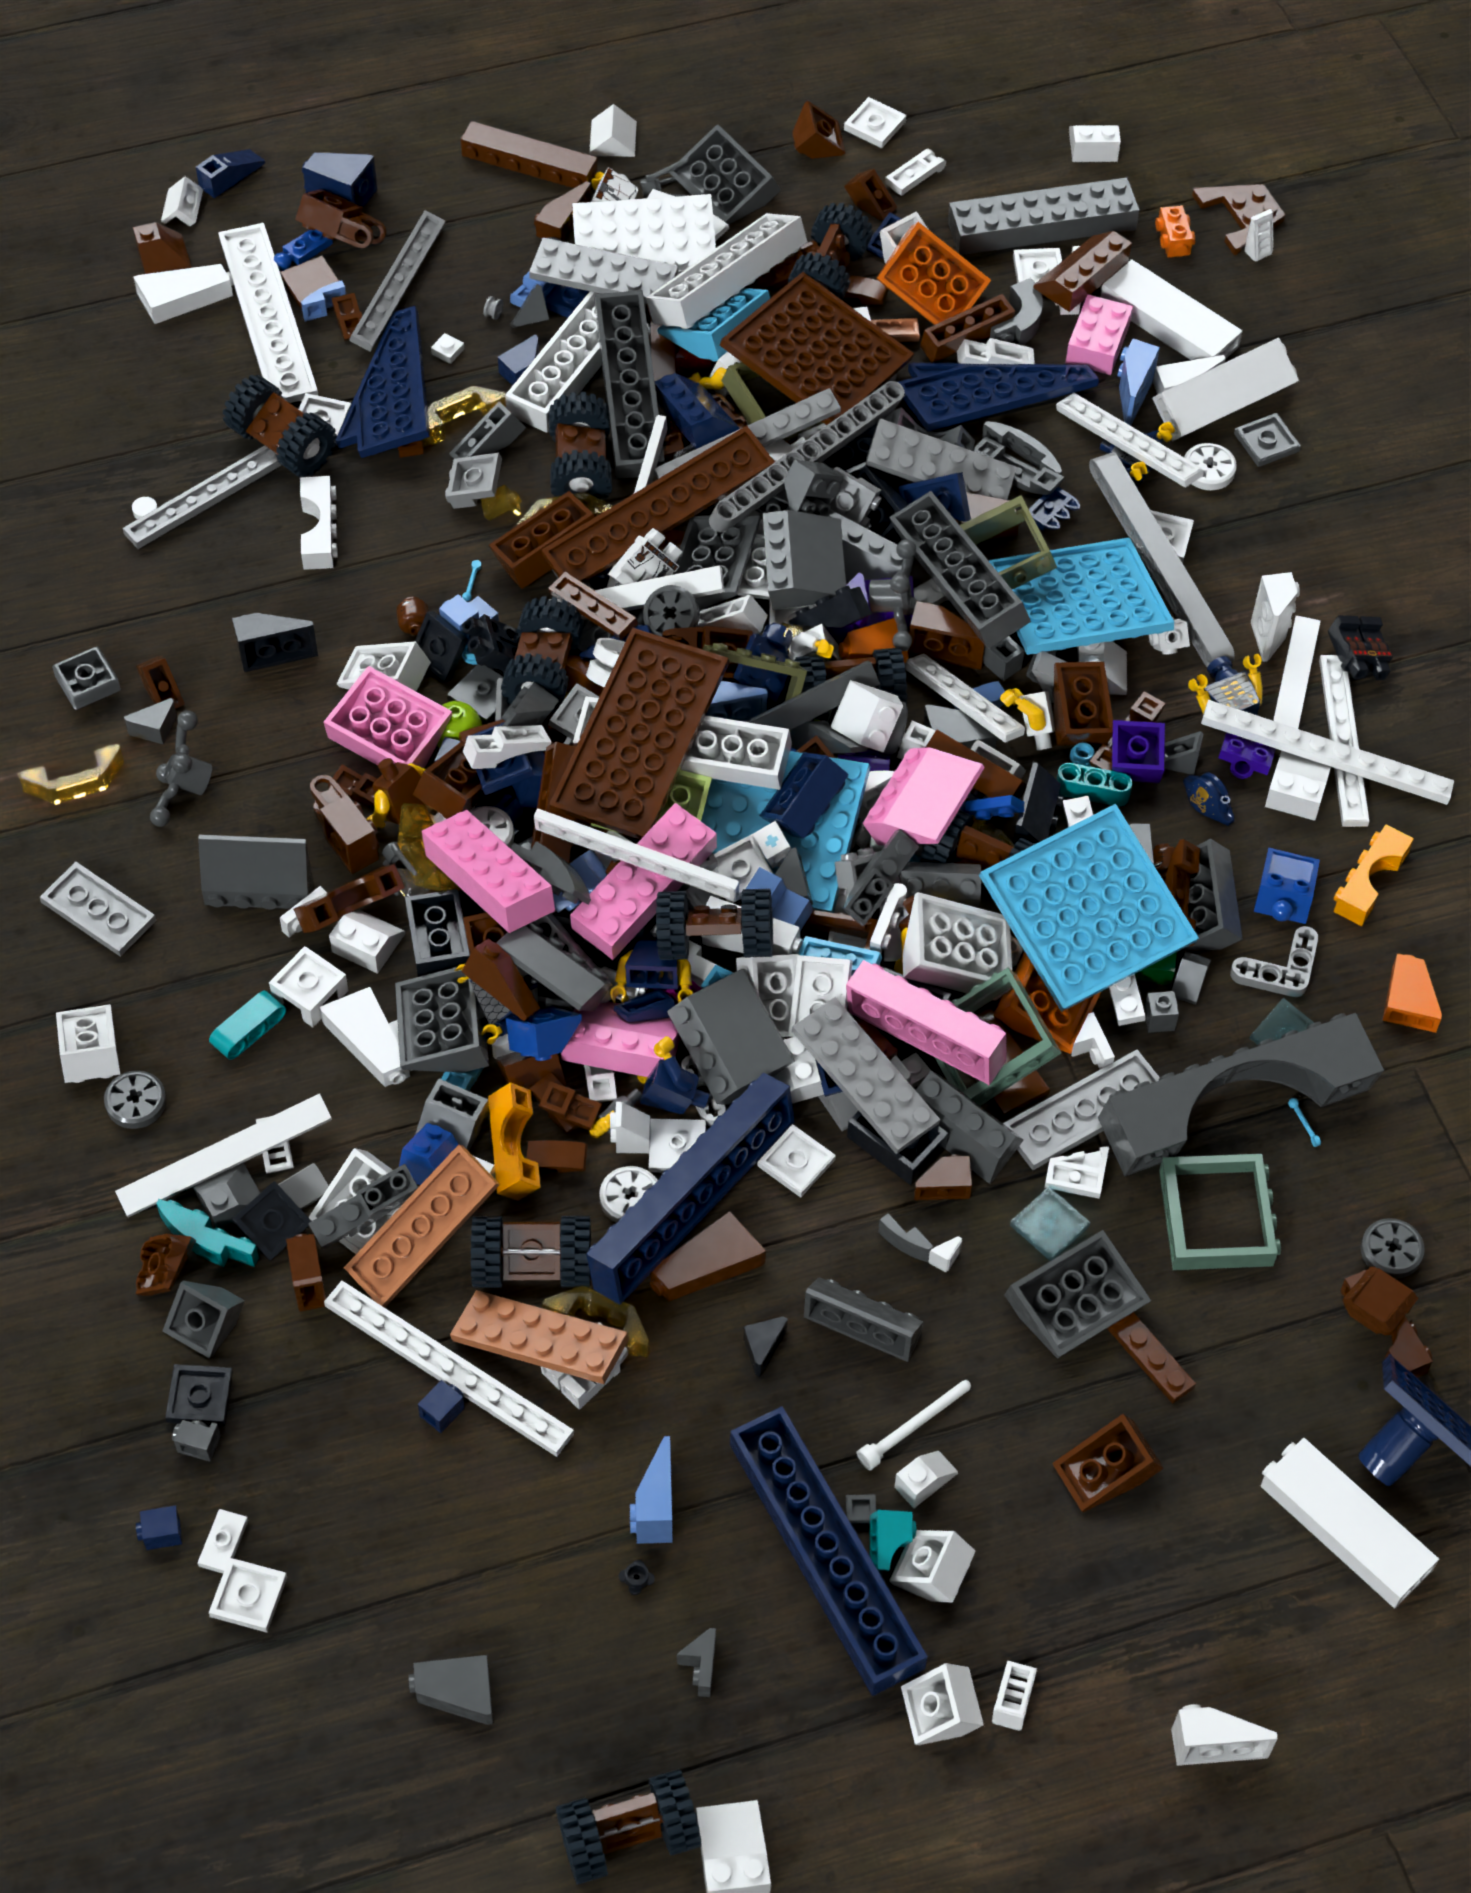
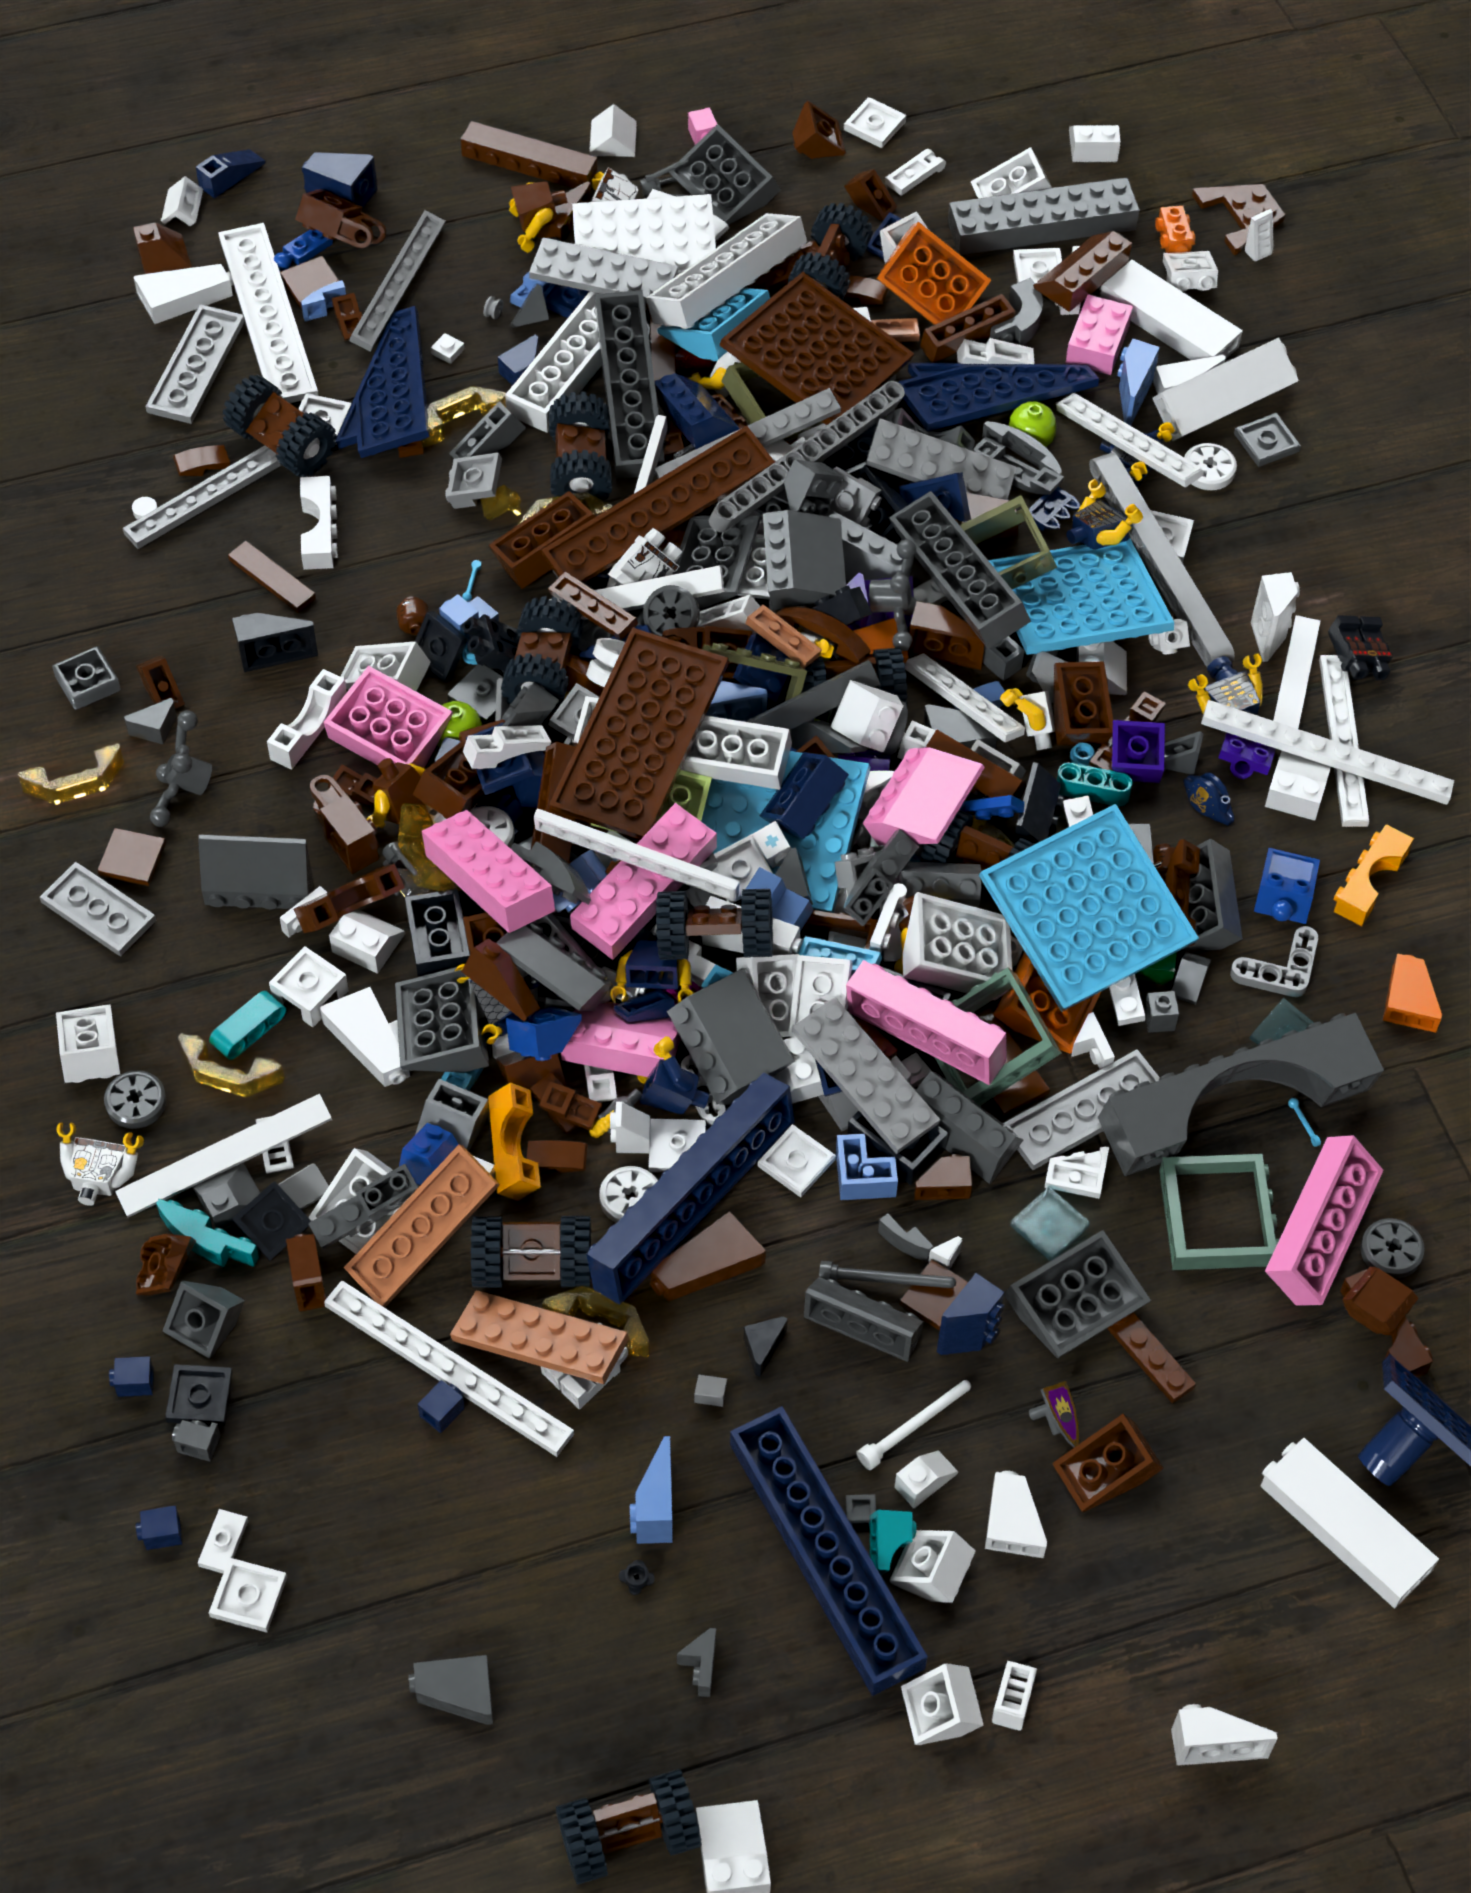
none -> white torso [57,1123,144,1206]
none -> tile [97,828,166,886]
none -> dark blue brick [109,1356,154,1397]
none -> light grey plate [146,304,245,424]
none -> slope [173,445,230,476]
none -> clear yellow slope [179,1034,285,1097]
none -> tile [228,541,316,613]
none -> white arch [267,669,347,770]
none -> reddish brown torso [509,181,568,253]
none -> bright pink brick [688,108,717,145]
none -> light grey slope [694,1375,727,1407]
none -> nougat plate [745,605,822,669]
none -> reddish brown slope [775,607,871,664]
none -> dark grey piece [819,1260,956,1288]
none -> medium blue brick [836,1134,898,1200]
none -> reddish brown tile [900,1259,968,1331]
none -> dark blue slope [937,1273,1005,1355]
none -> white slope [971,147,1052,198]
none -> white slope [985,1471,1047,1558]
none -> lime cylinder [1008,401,1056,447]
none -> shield [1029,1381,1079,1448]
none -> torso [1067,479,1143,550]
none -> white plate [1163,251,1218,292]
none -> bright pink brick [1265,1135,1384,1305]

